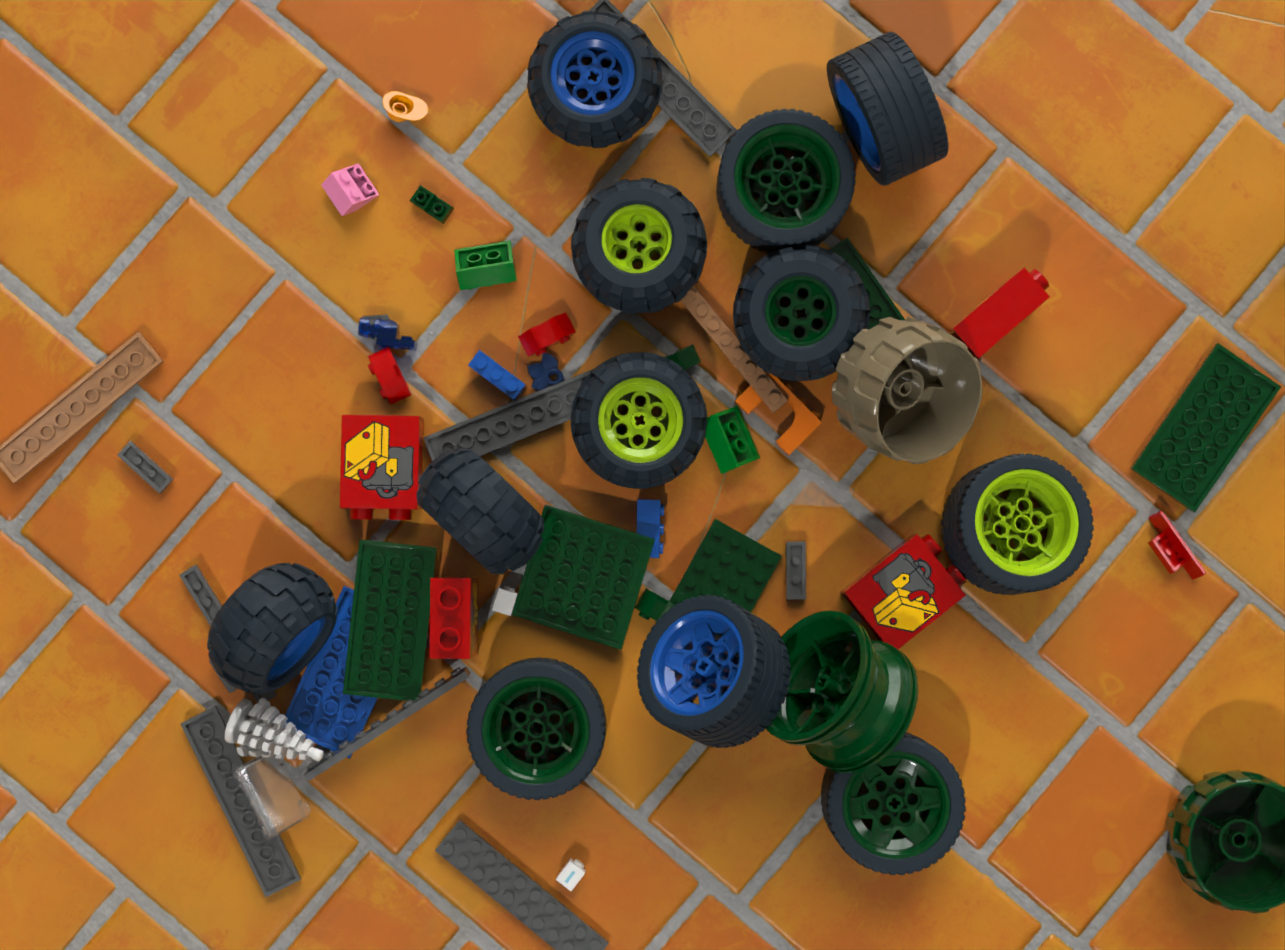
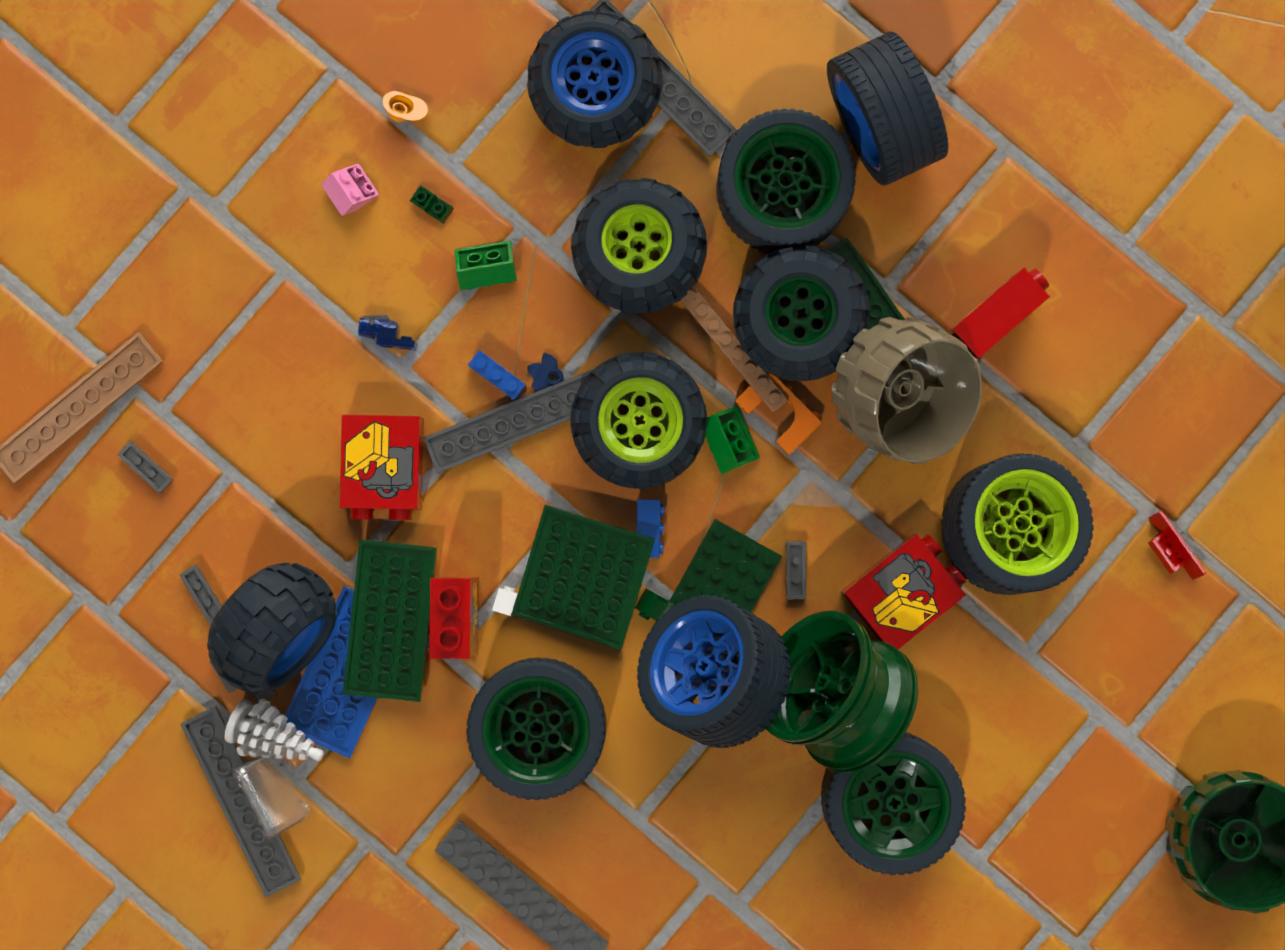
dark grey plate [304,667,471,781] -> none
red brick [368,346,411,405] -> none
black wheel [416,449,544,574] -> none
red brick [518,312,576,357] -> none
white brick [556,858,586,891] -> none
dark green slope [665,344,701,370] -> none
dark green plate [1130,343,1281,512] -> none

